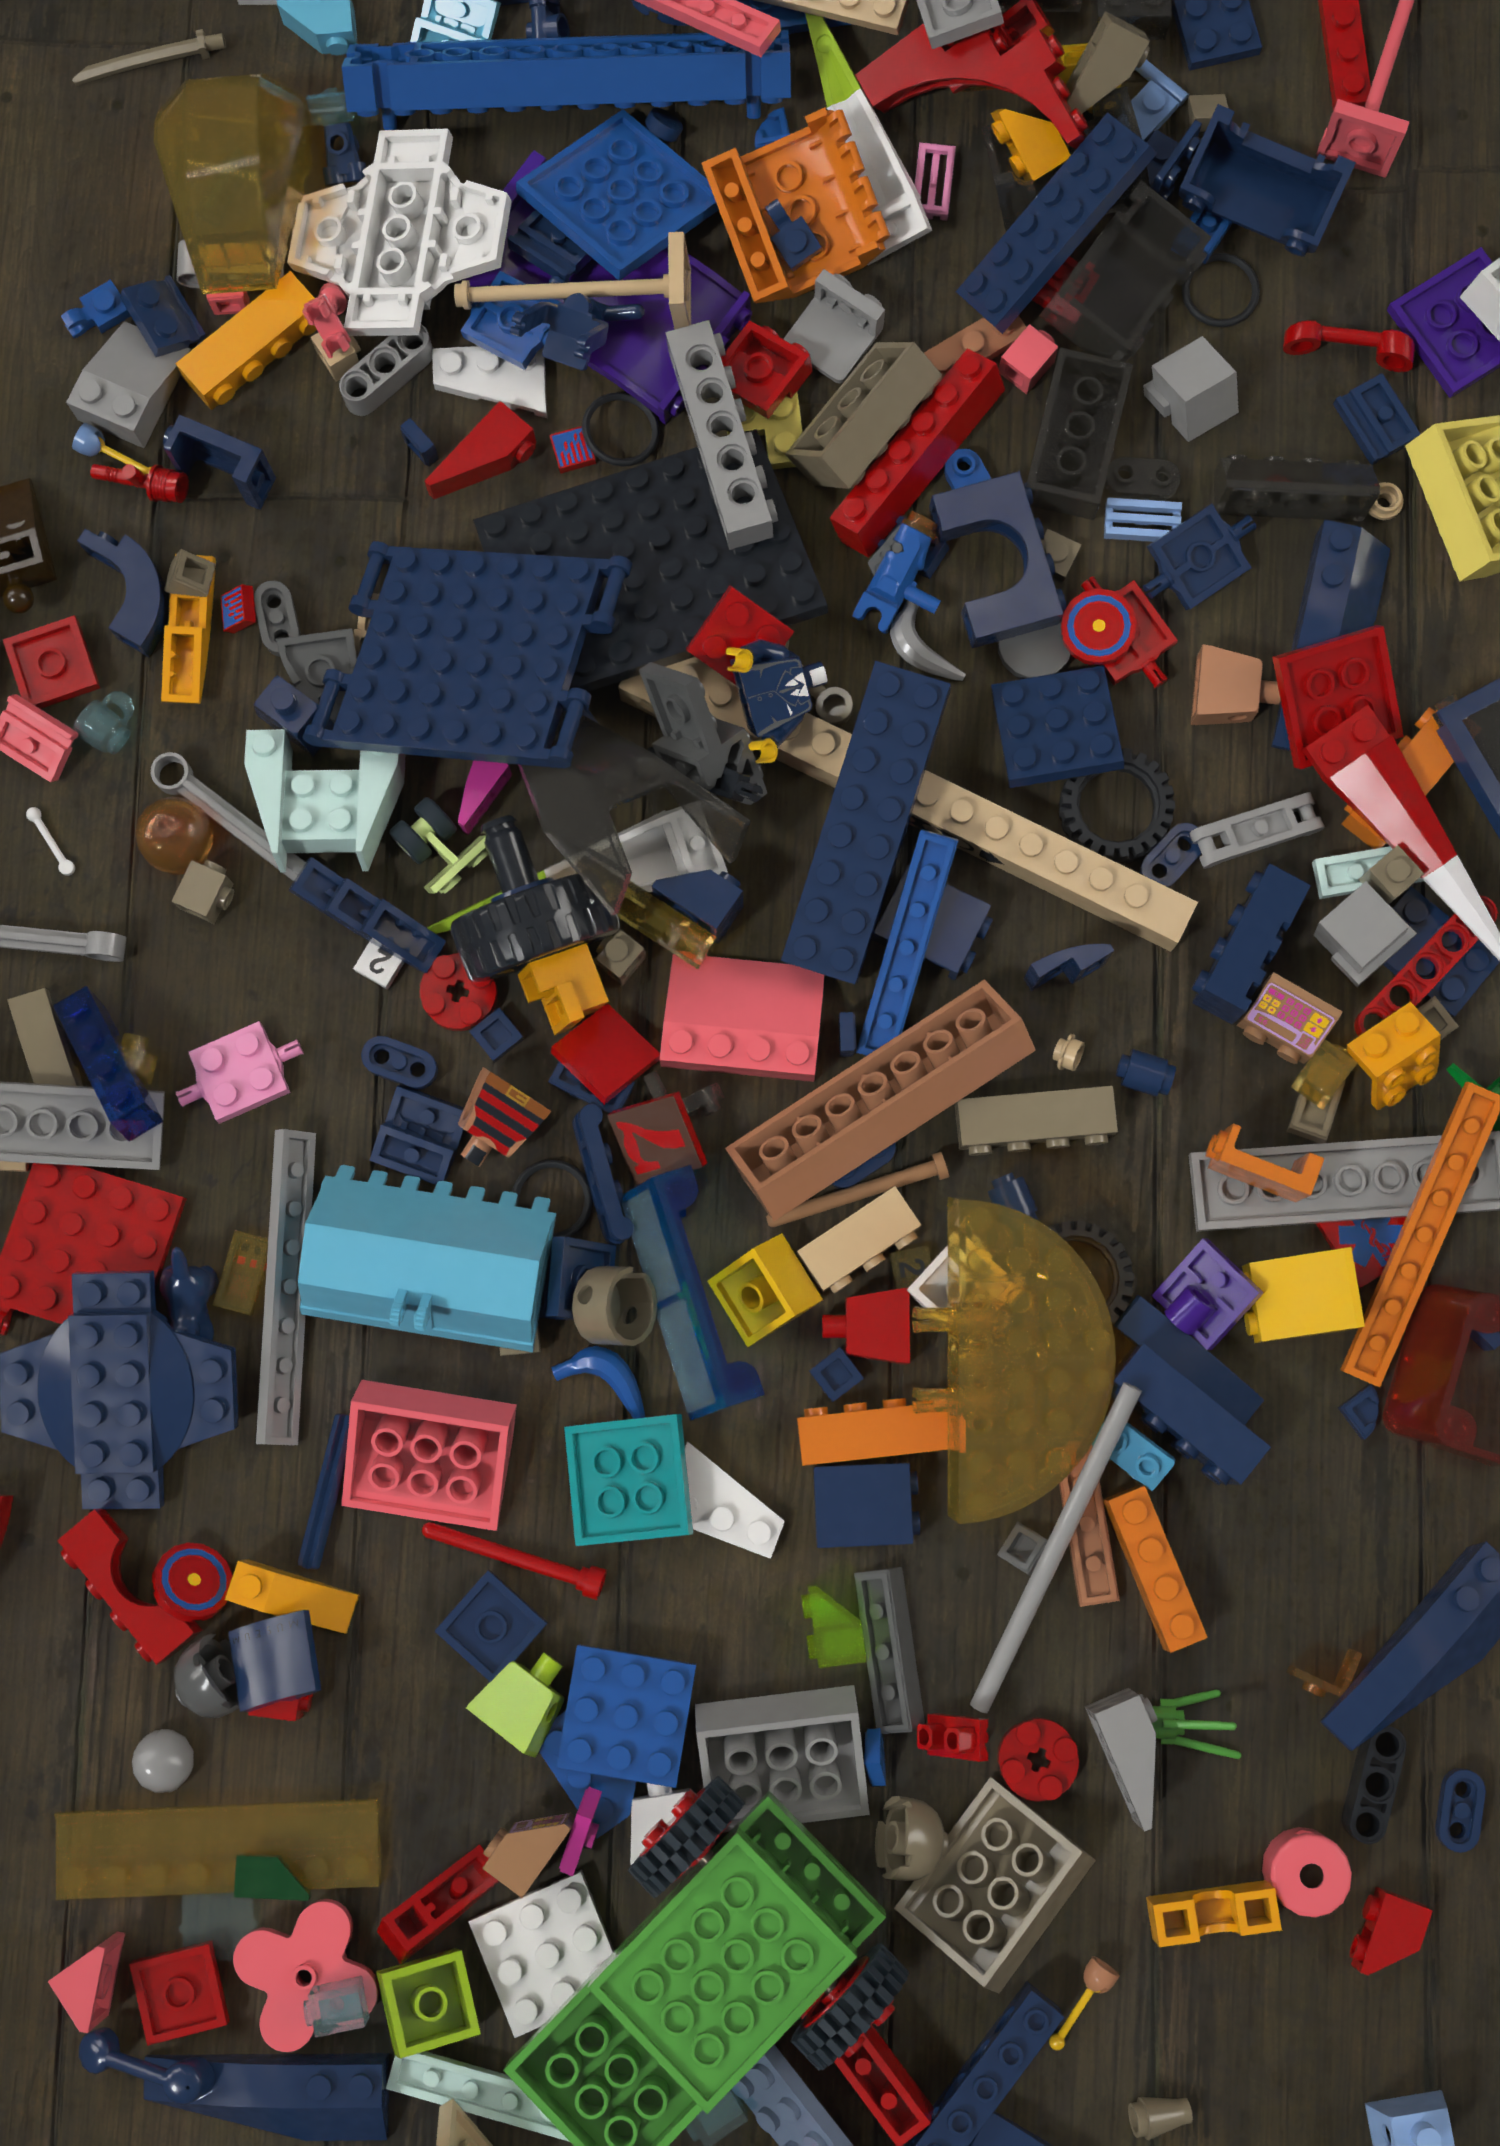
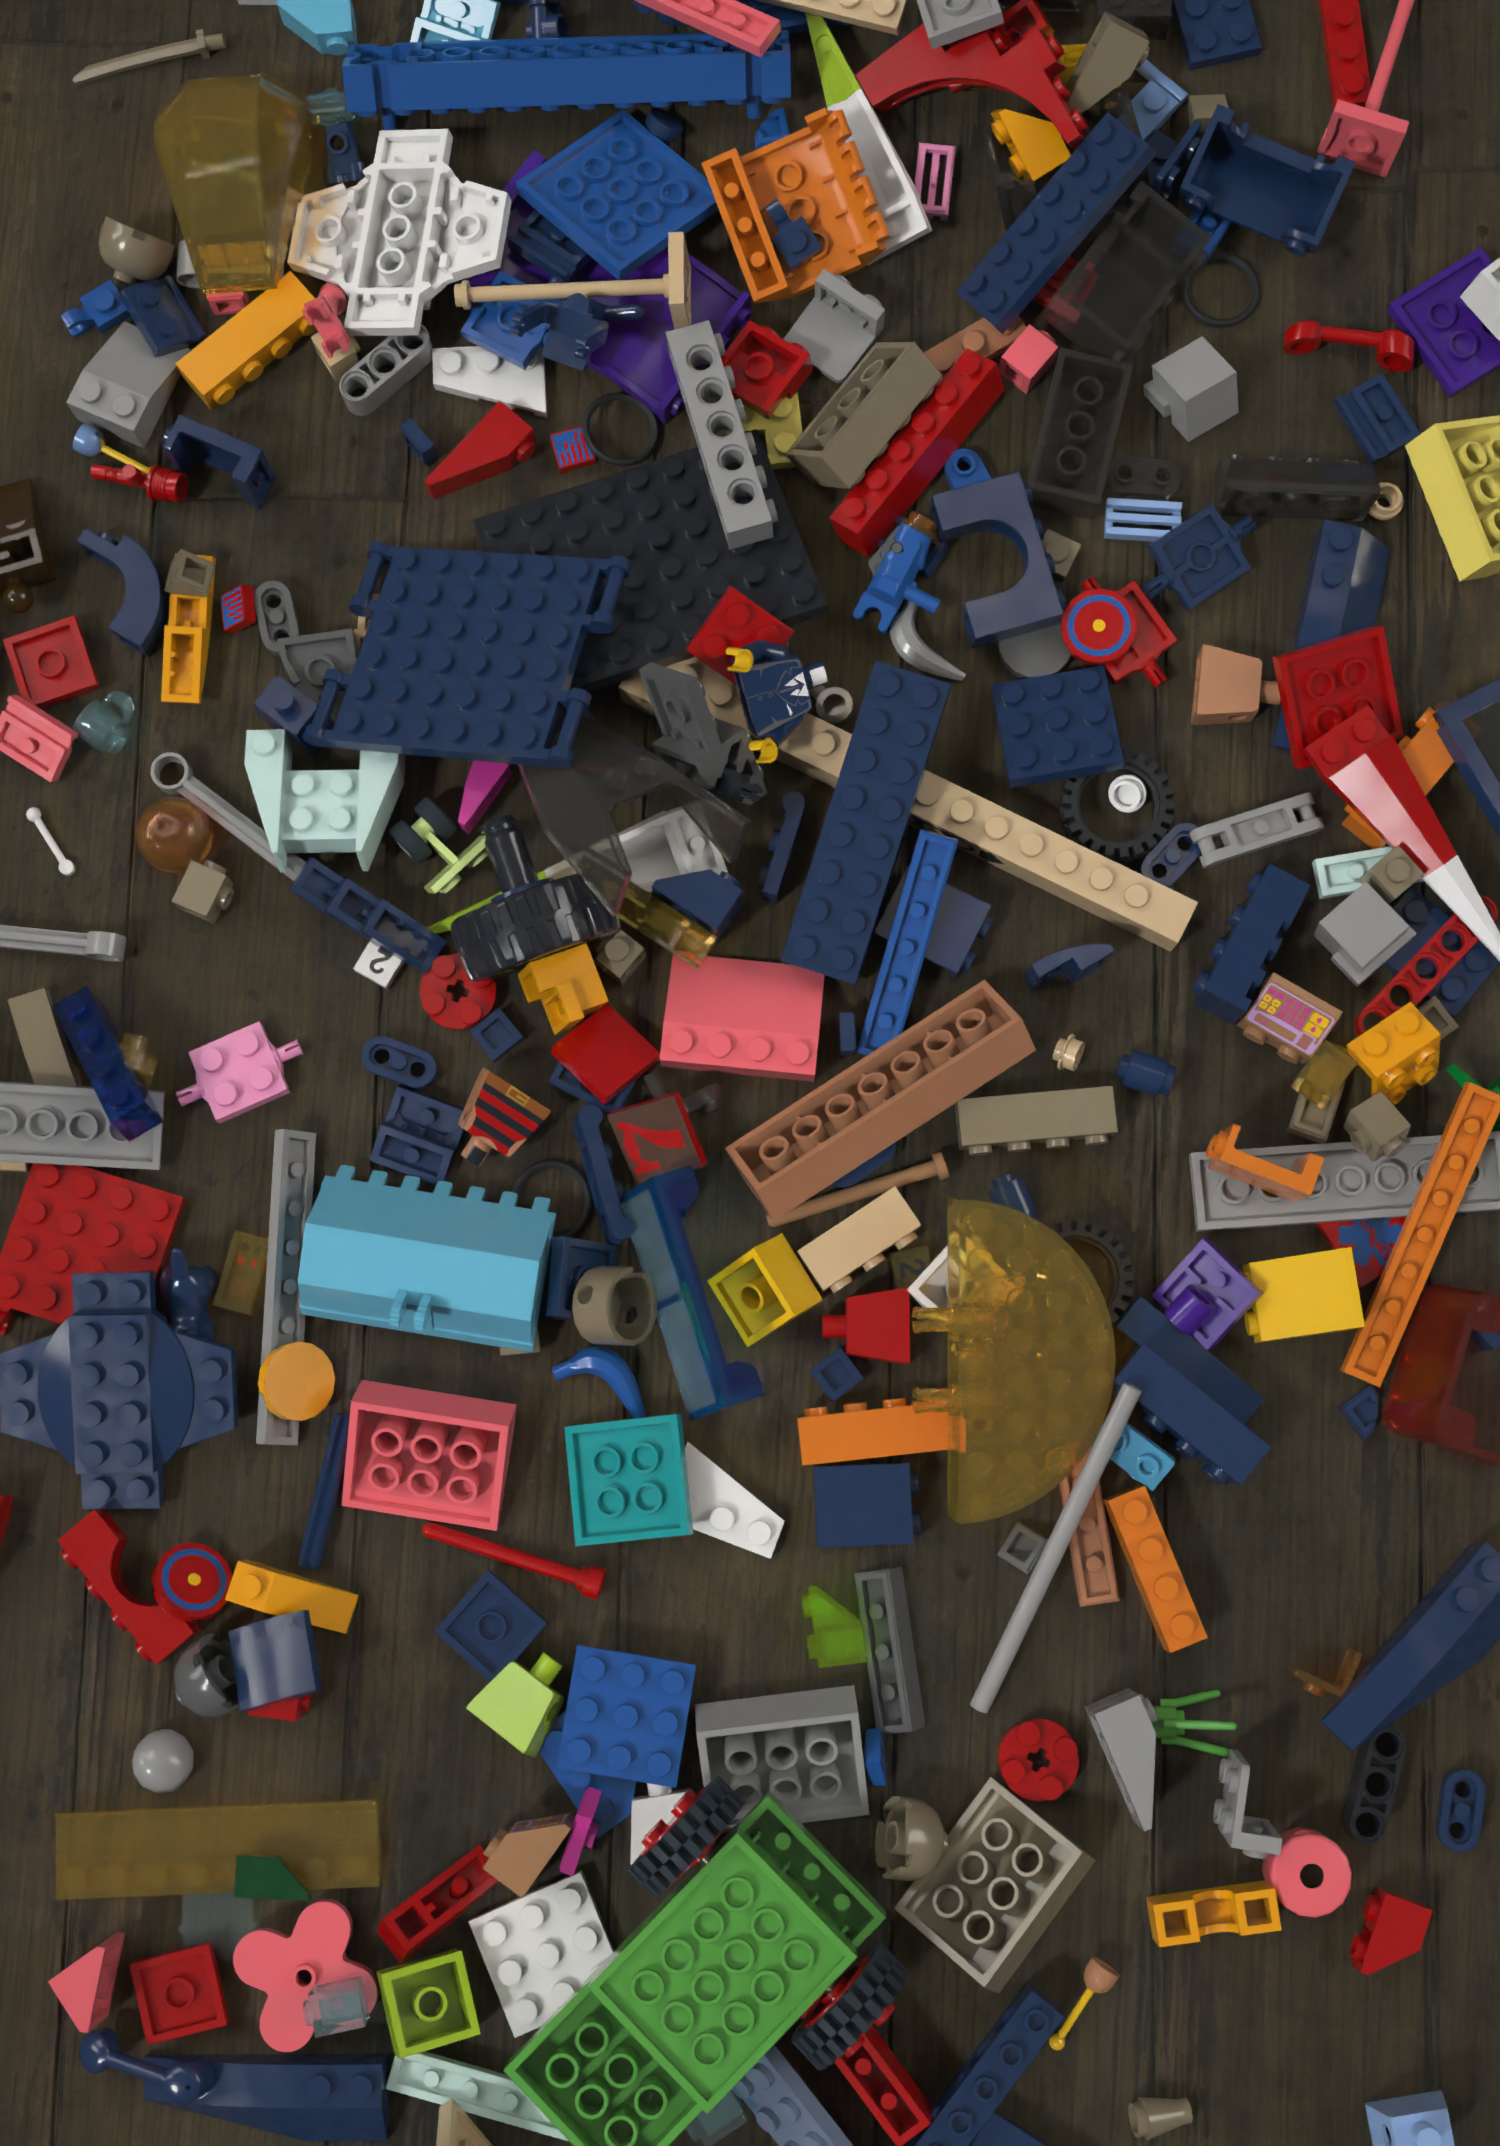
red hips [917,1713,989,1762] -> none
none -> dark tan cylinder [98,216,175,285]
none -> light orange tile [258,1341,335,1421]
none -> dark blue plate [757,791,805,904]
none -> white plate [1108,774,1147,813]
none -> light grey bracket [1213,1749,1283,1859]
none -> dark tan brick [1343,1091,1411,1162]

